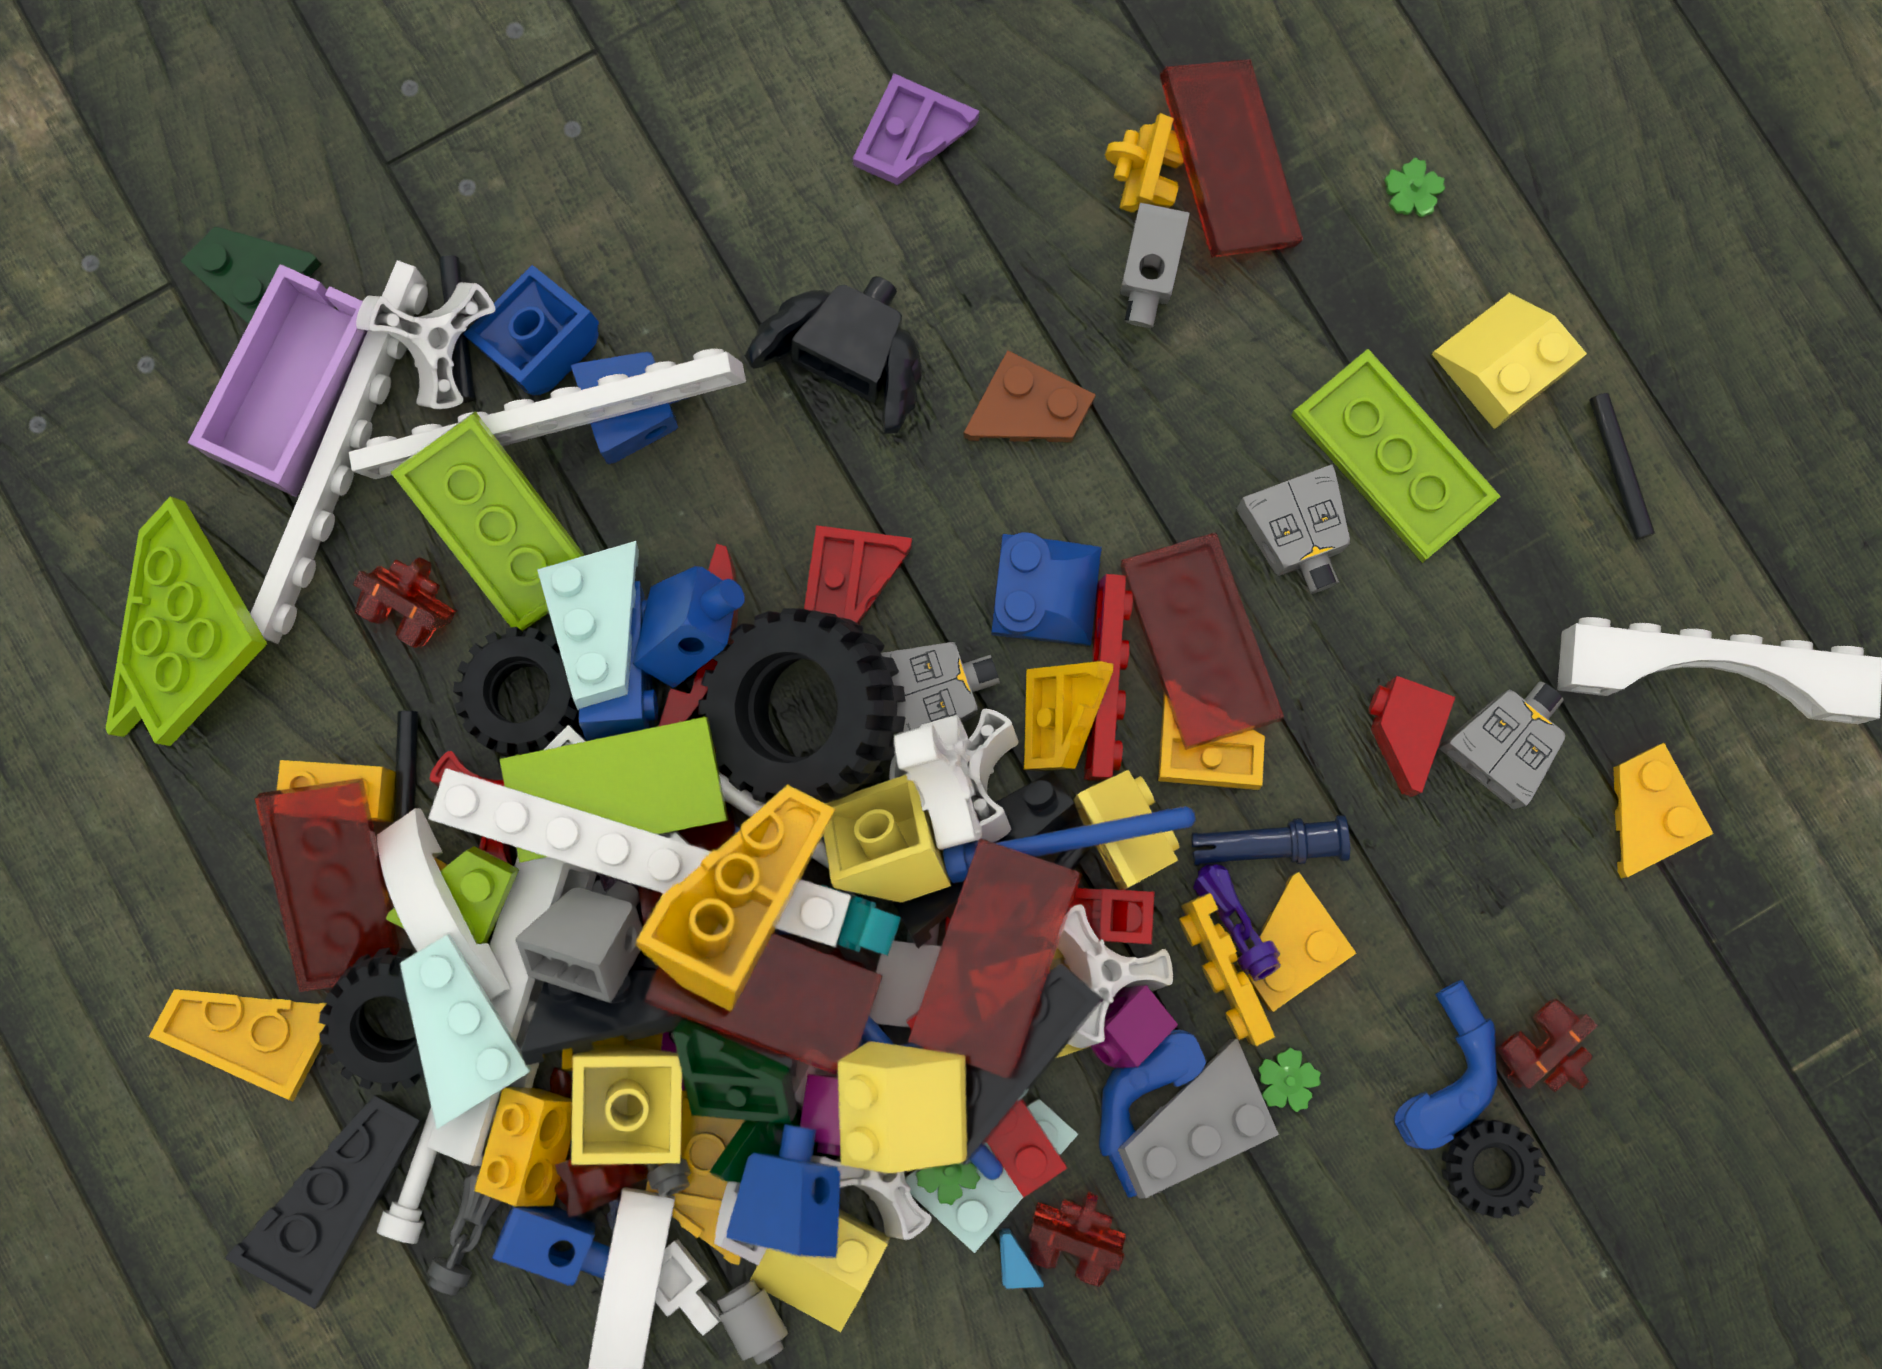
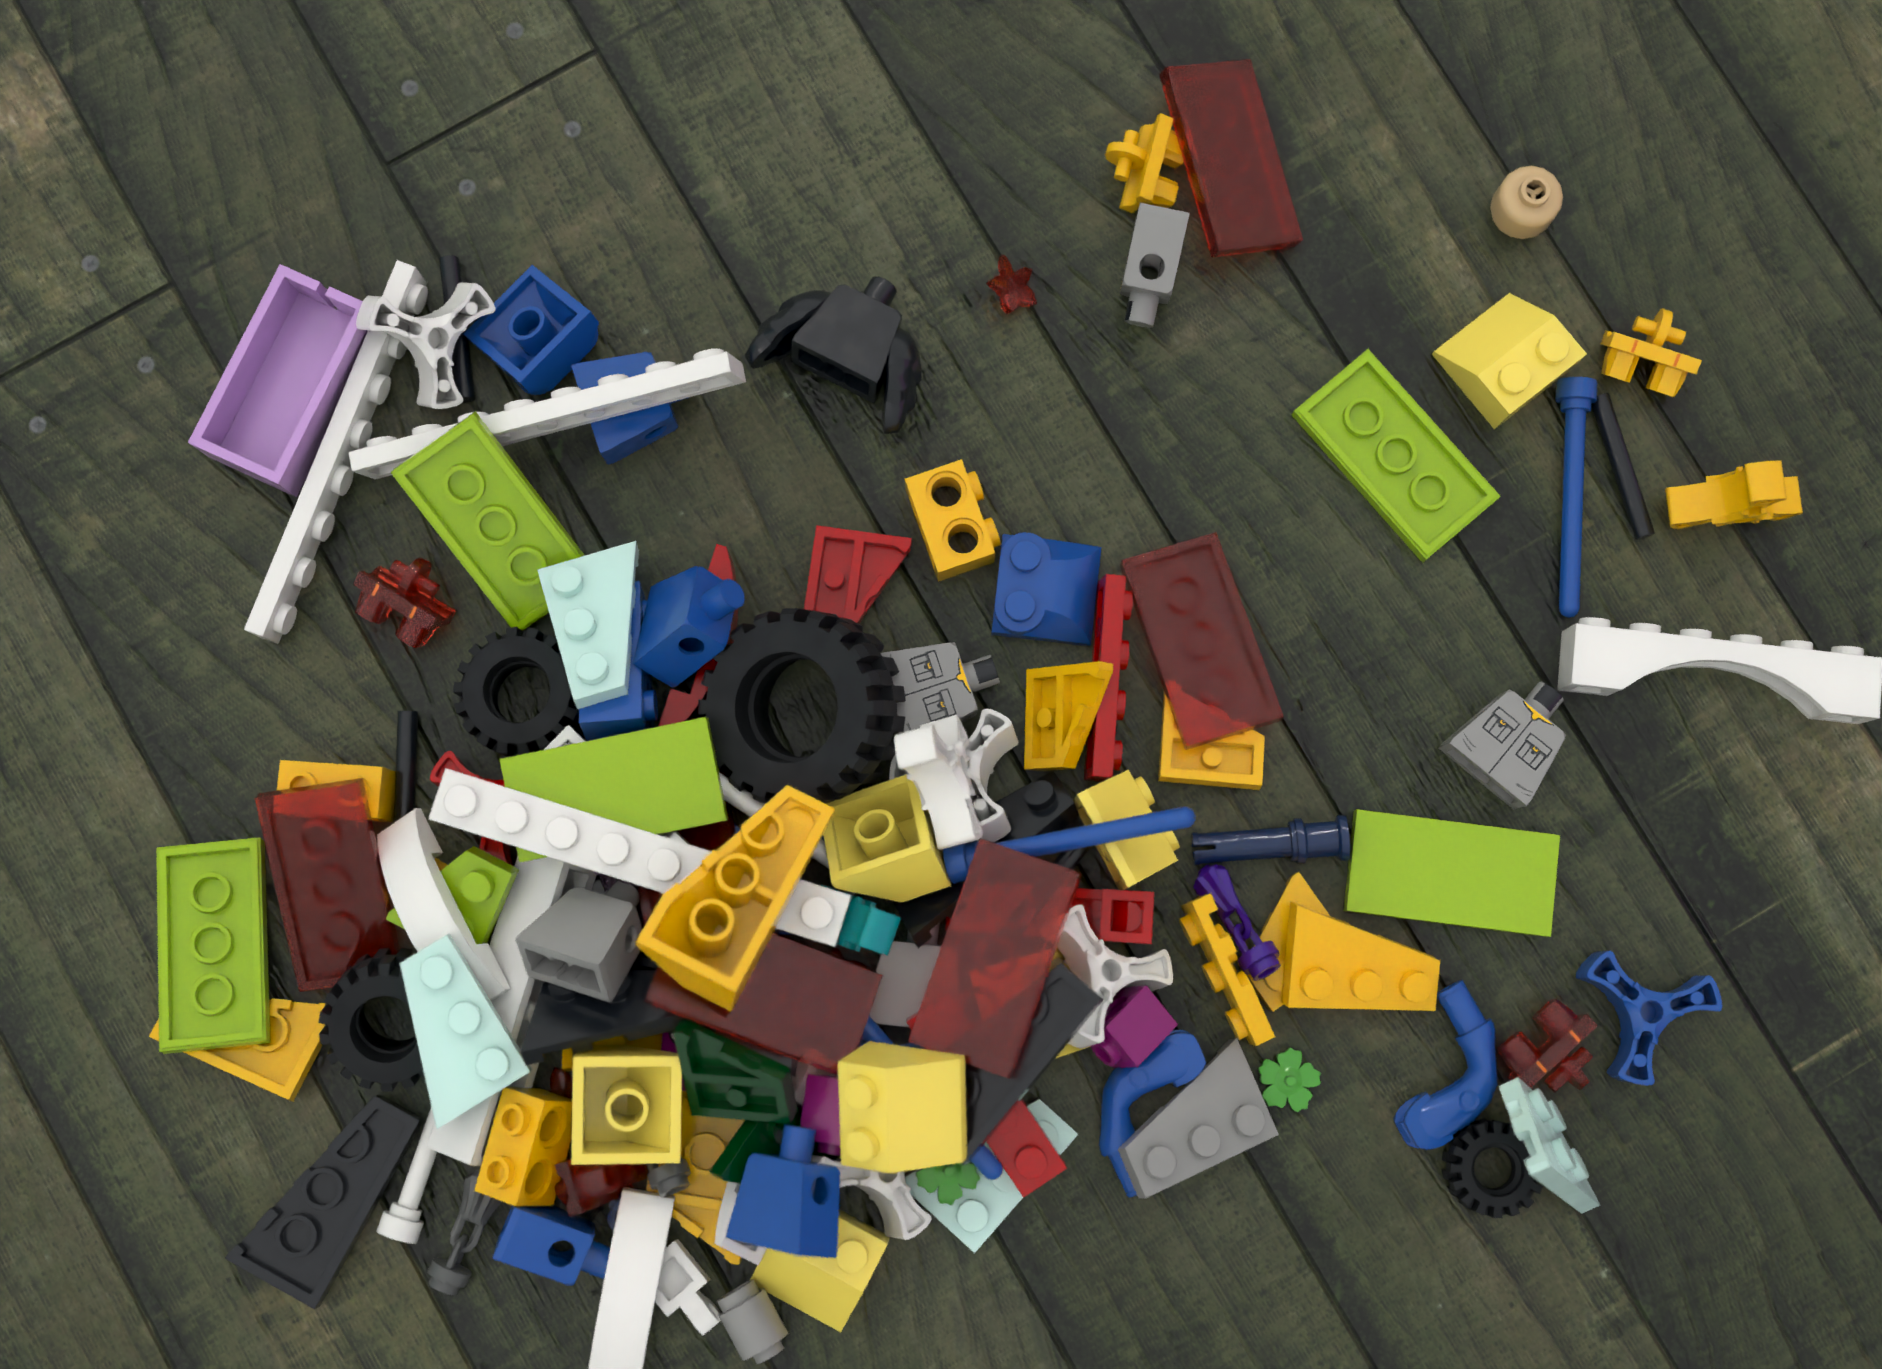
lime wing [105,496,267,746] -> none
dark green wing [181,226,322,324] -> none
medium lavender wing [853,74,979,185] -> none
dark orange wing [964,350,1095,442] -> none
dark azure slope [999,1228,1044,1289] -> none
clear red hips [1029,1192,1126,1287] -> none
light grey torso [1236,465,1350,594] -> none
red slope [1368,676,1455,797] -> none
bright green plant [1384,158,1445,218] -> none
yellow wing [1613,743,1714,878] -> none
none -> lime tile [156,837,270,1054]
none -> yellow brick [905,459,1001,582]
none -> clear red plant [986,255,1037,314]
none -> yellow wing [1281,901,1440,1011]
none -> lime tile [1343,809,1560,937]
none -> tan head [1490,165,1563,239]
none -> light aqua wing [1499,1078,1600,1214]
none -> blue piece [1555,377,1597,618]
none -> blue piece [1576,951,1722,1085]
none -> yellow hips [1601,308,1702,397]
none -> yellow piece [1665,461,1803,529]

